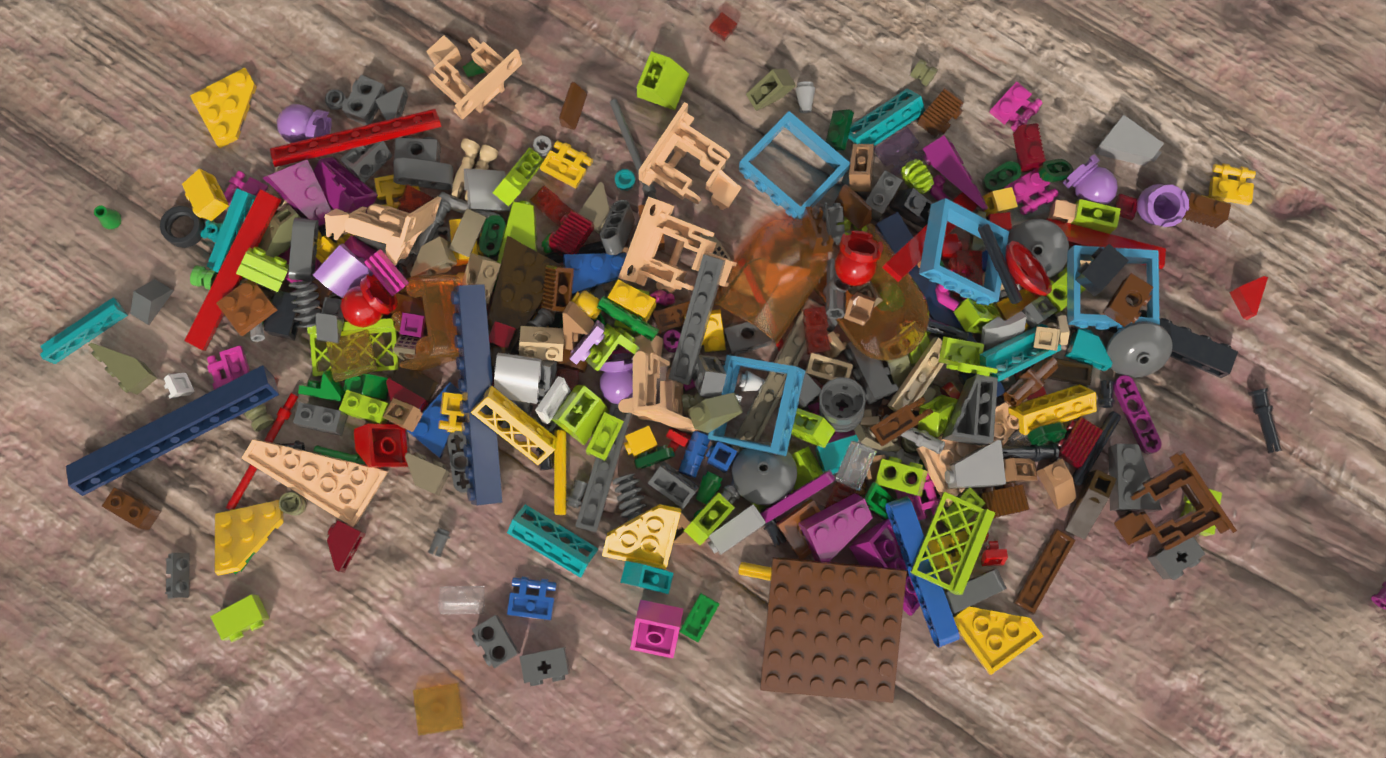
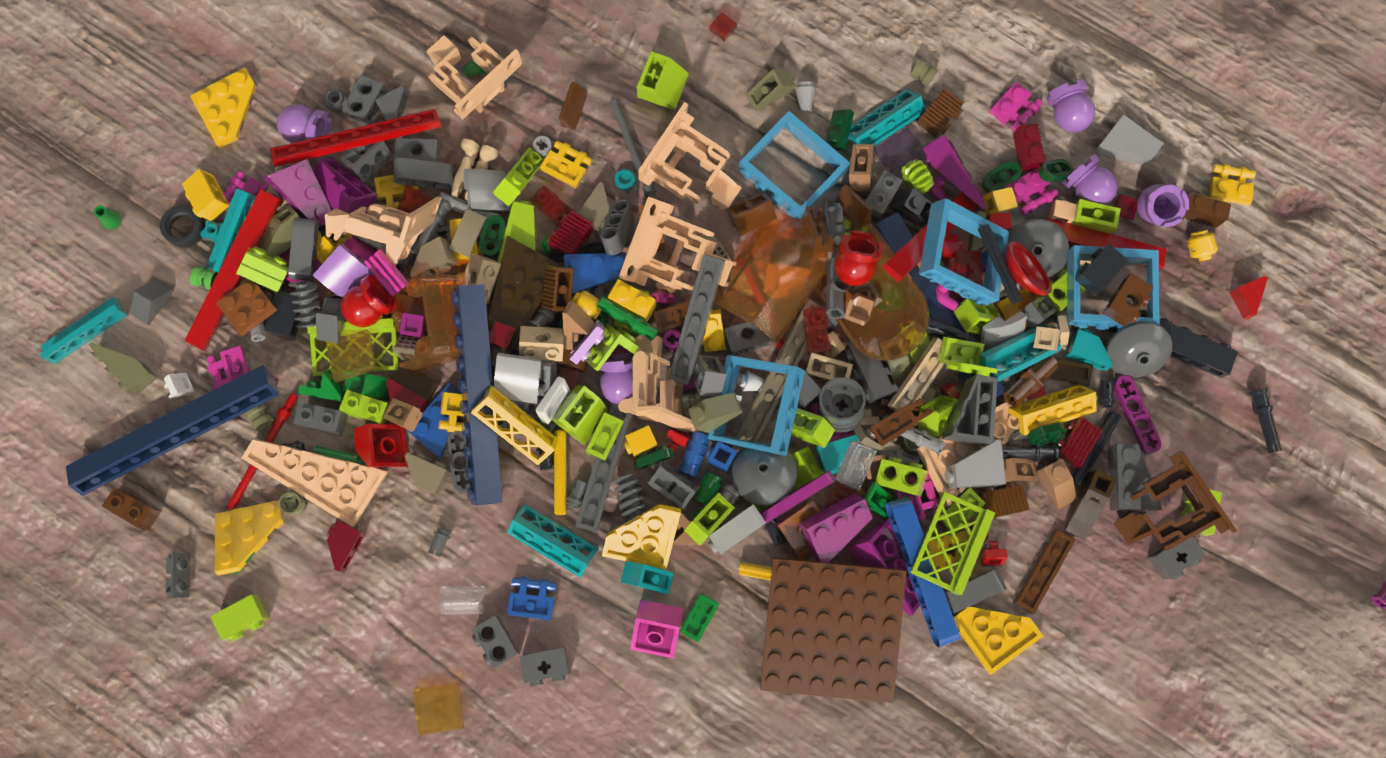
none -> reddish brown hinge [727,191,777,236]
none -> medium lavender tile [1046,80,1096,133]
none -> yellow head [1187,230,1218,261]

